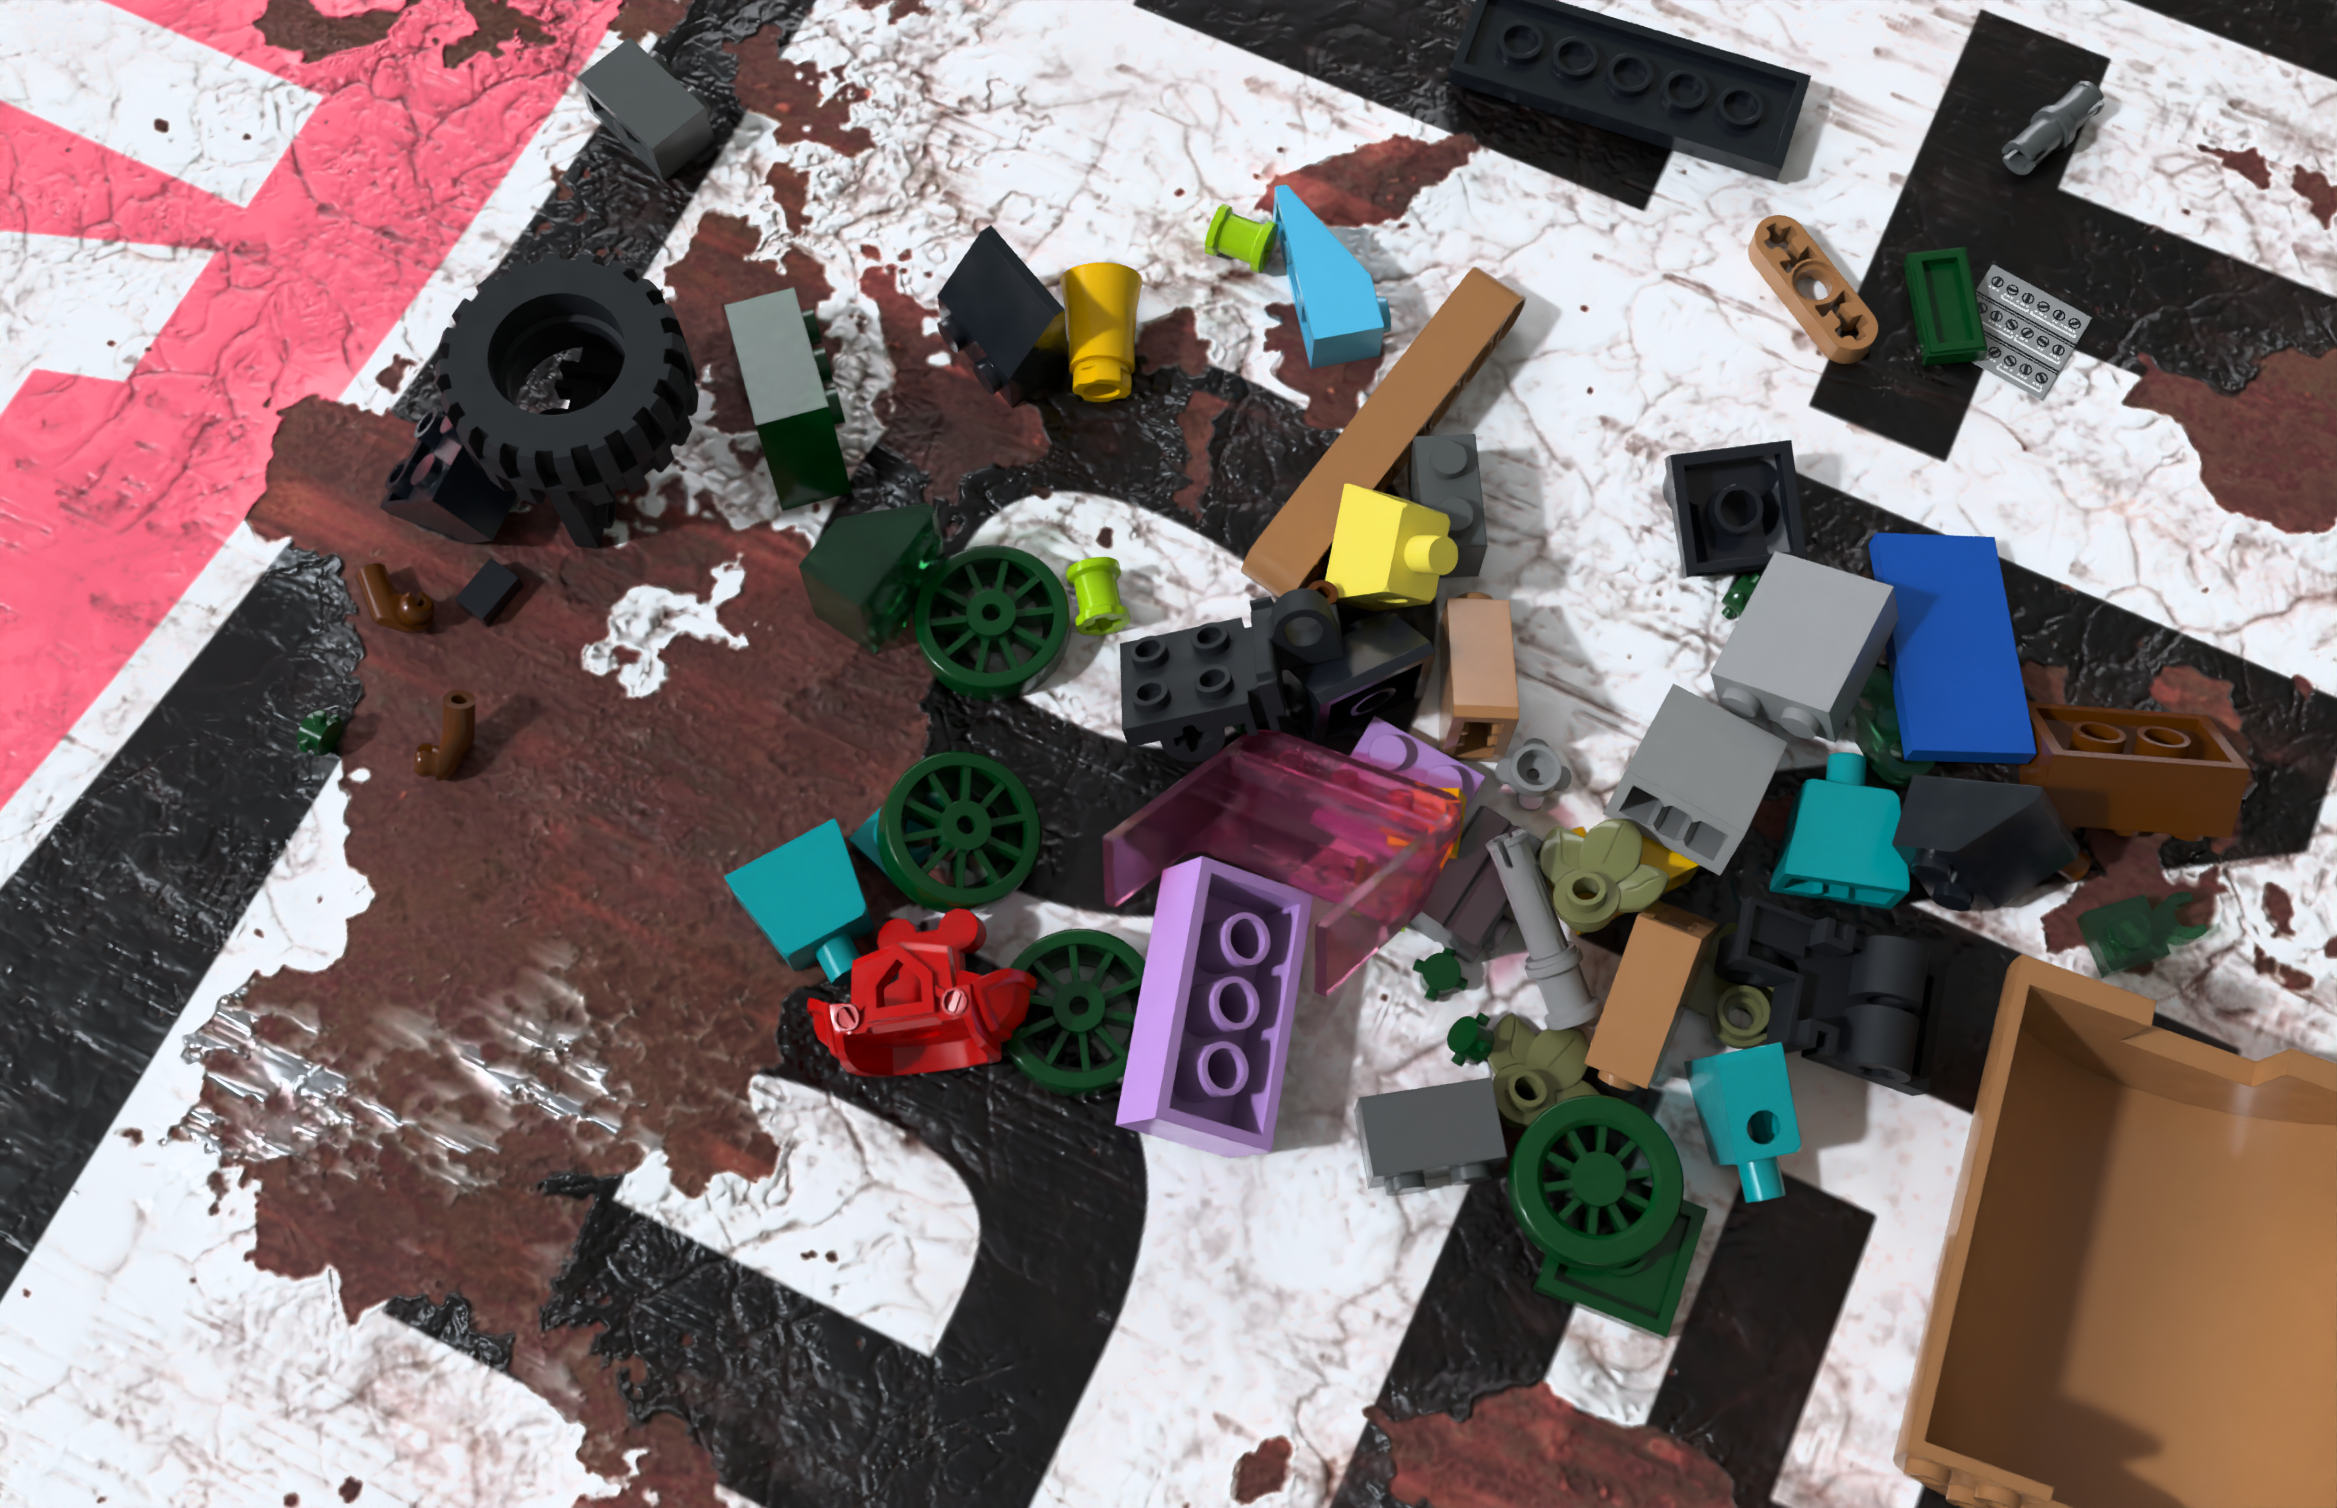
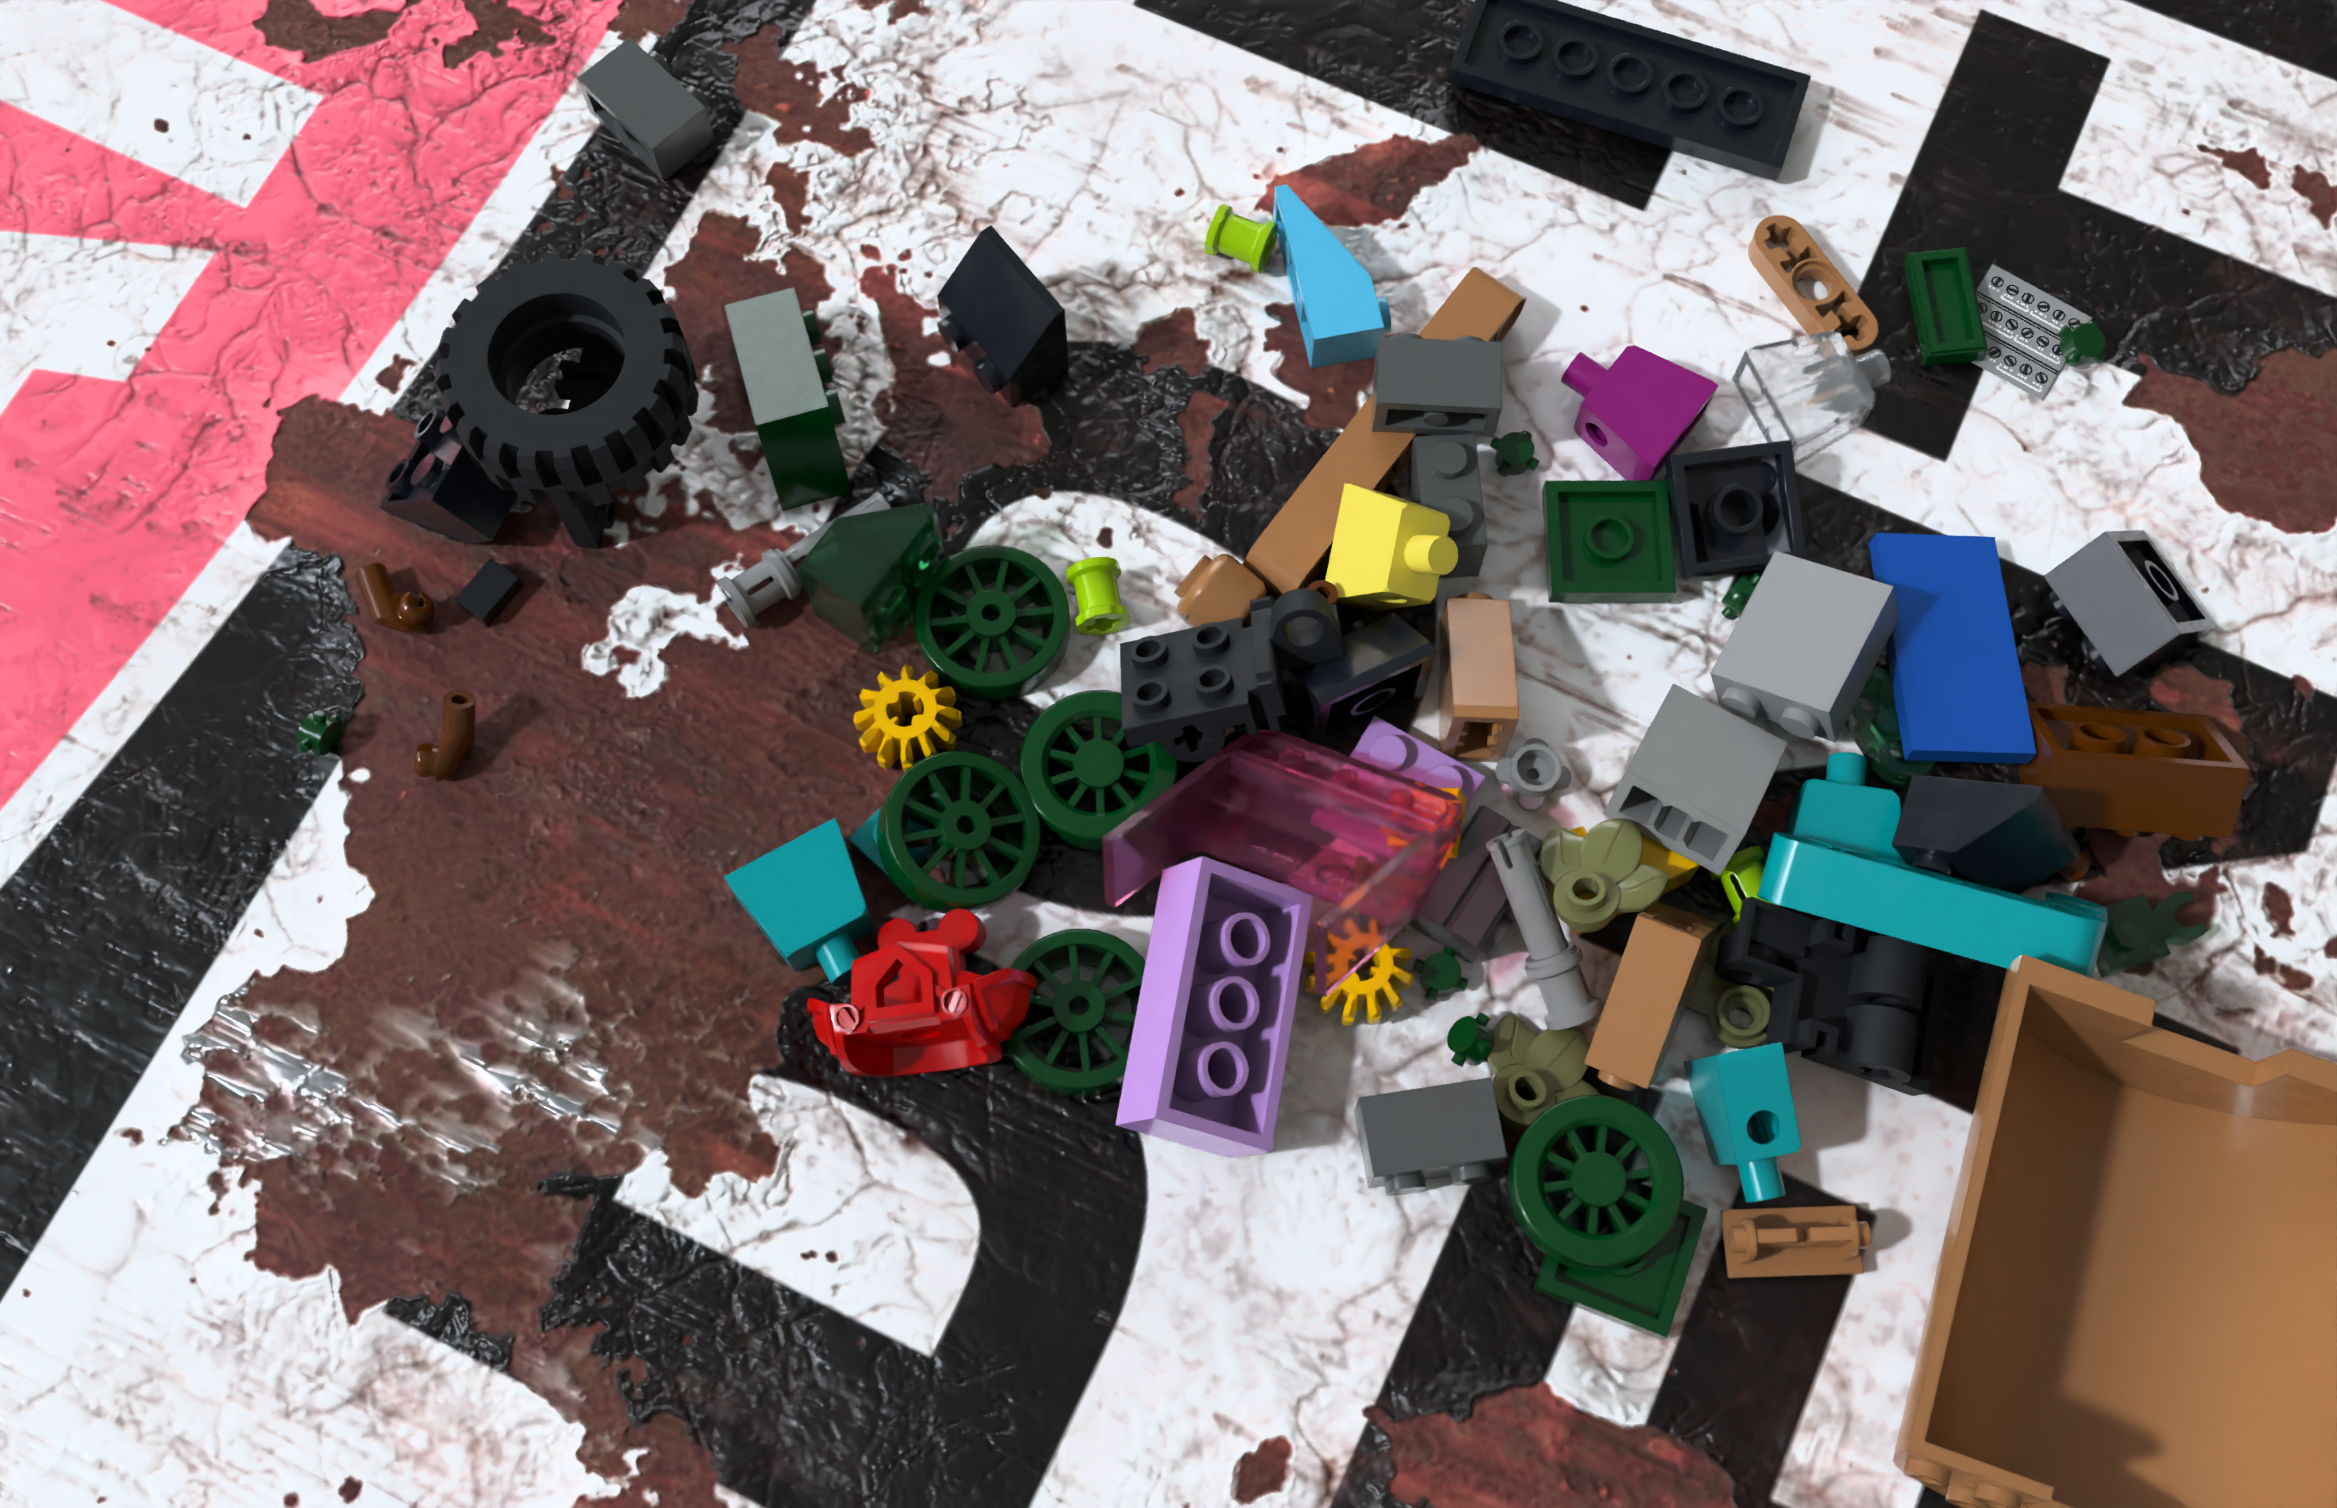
yellow plant [1060,262,1142,402] -> none
dark grey pin [2002,81,2105,175] -> none
none -> light grey pin [717,492,898,628]
none -> yellow gear [854,664,963,772]
none -> dark green wheel [1019,690,1178,850]
none -> medium nougat head [1174,554,1267,628]
none -> yellow gear [1302,914,1414,1026]
none -> dark grey brick [1372,333,1502,437]
none -> dark green piece [1490,430,1540,477]
none -> dark green plate [1542,480,1676,602]
none -> magenta torso [1561,345,1719,480]
none -> lime bush [1707,846,1786,929]
none -> medium nougat hinge [1720,1205,1871,1279]
none -> clear torso [1732,330,1891,467]
none -> teal beam [1757,832,2108,978]
none -> slope [2043,530,2217,678]
none -> dark green piece [2058,321,2106,367]

